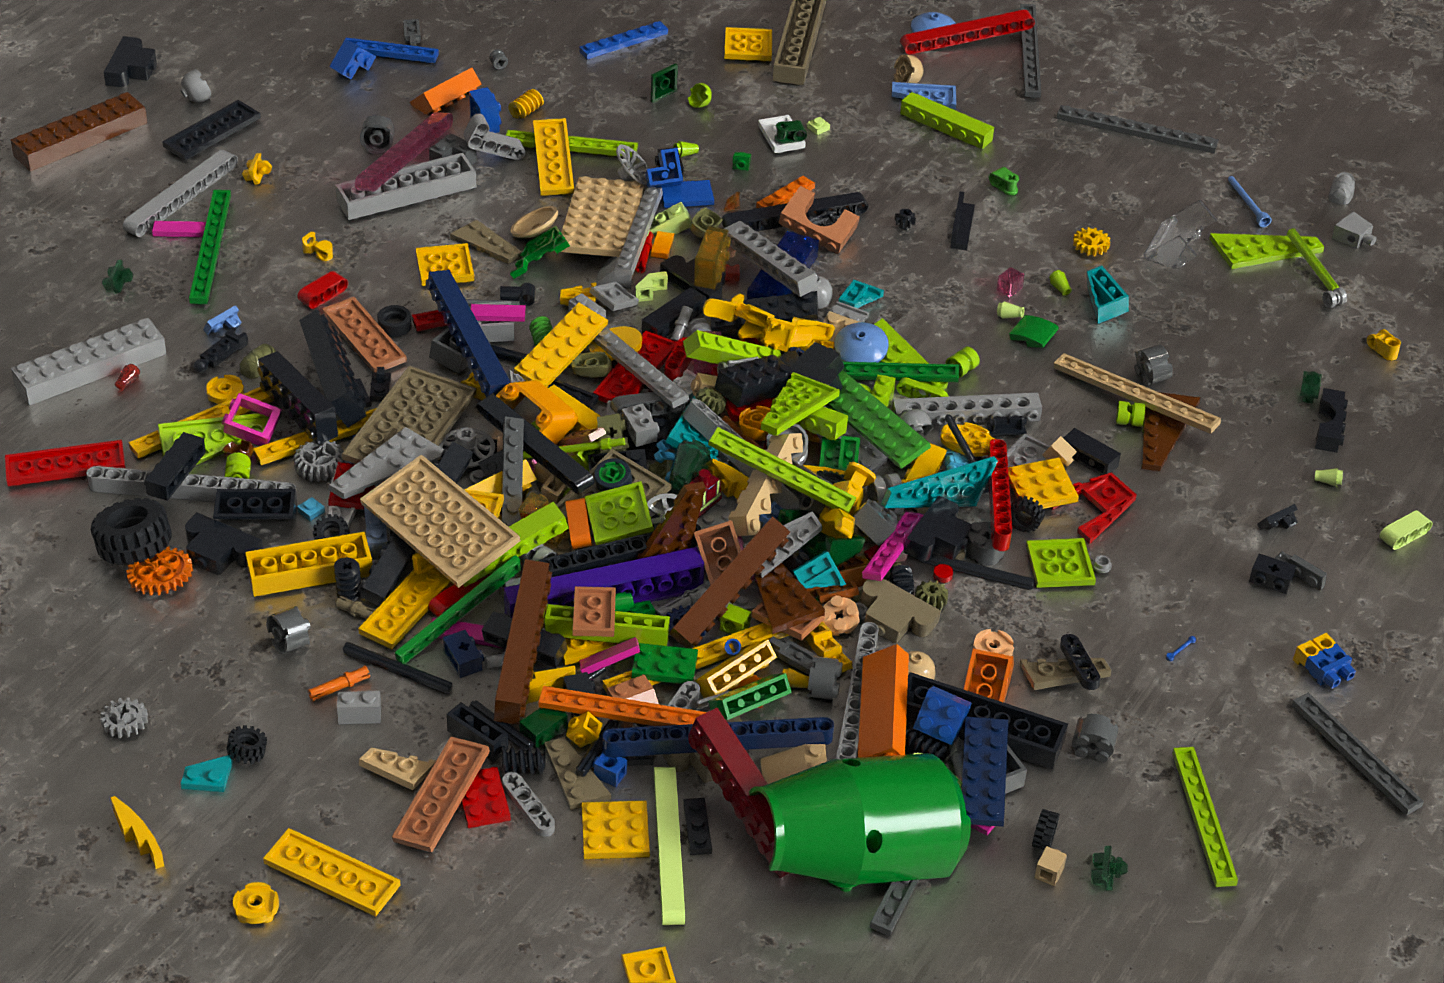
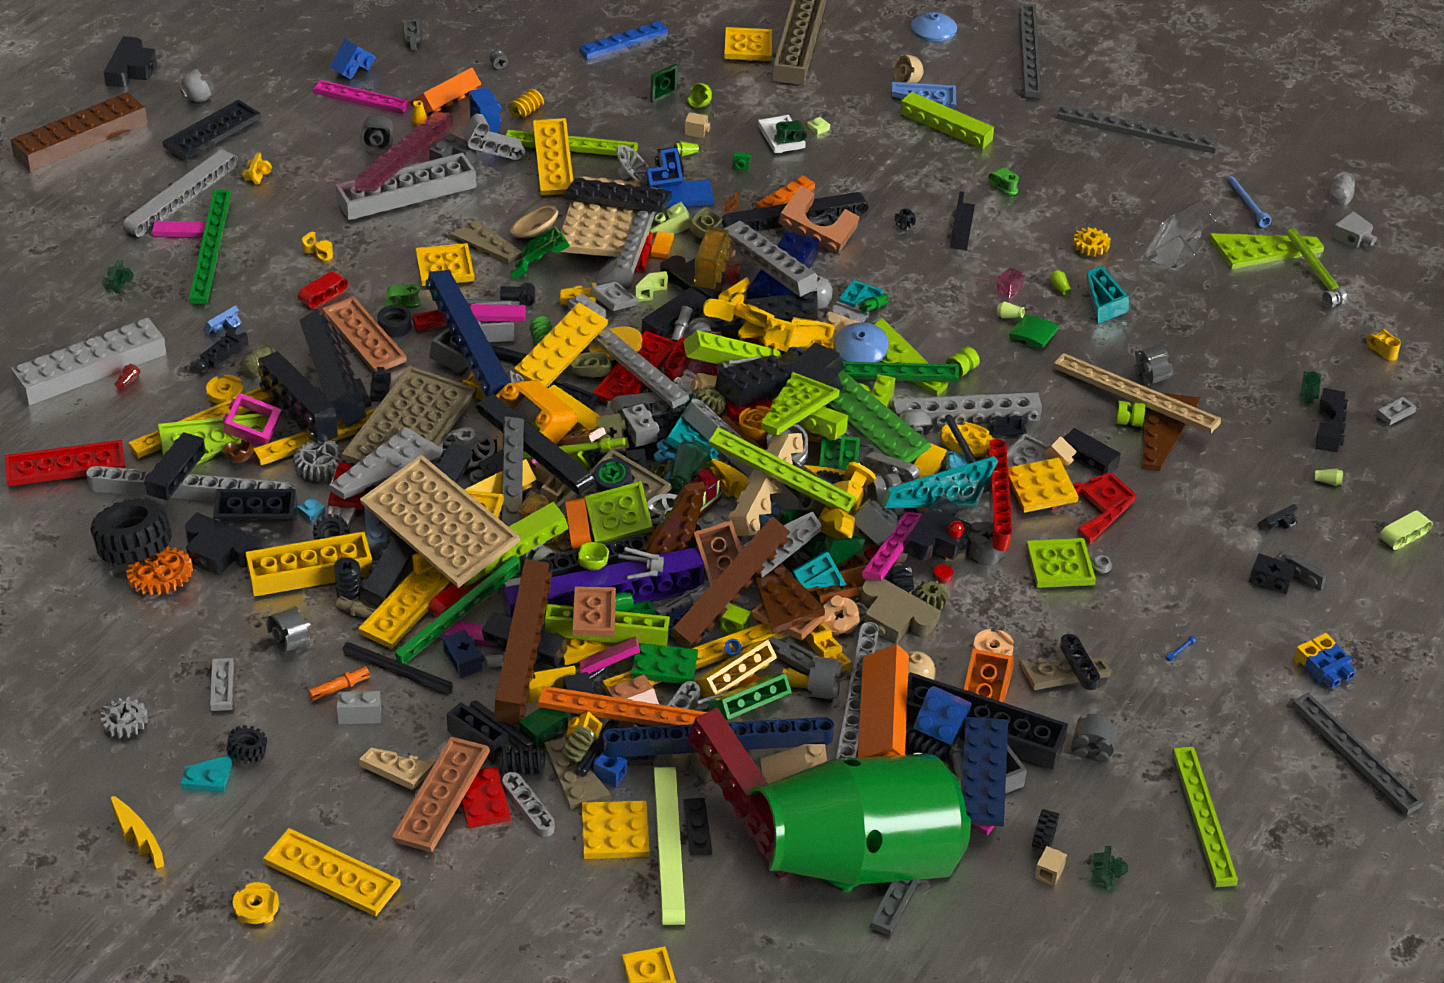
lime wheel [224,453,251,479] -> none
blue plate [345,37,439,63] -> none
lime beam [896,377,949,398] -> none
red beam [900,10,1035,54] -> none
black axle [920,553,1035,590] -> none
black tyre [1011,496,1045,533] -> none
none -> light grey plate [210,658,234,711]
none -> dark pink tile [313,80,409,114]
none -> bright green piece [386,284,421,308]
none -> yellow cone [411,100,427,126]
none -> olive gear [562,725,595,763]
none -> black plate [564,178,672,213]
none -> lime hair [578,542,609,571]
none -> light grey plant [618,547,664,580]
none -> tan brick [685,112,710,138]
none -> yellow plate [718,277,750,301]
none -> green pin [859,294,890,313]
none -> light grey beam [863,452,920,482]
none -> red hinge [947,520,964,538]
none -> light grey plate [1376,397,1416,426]

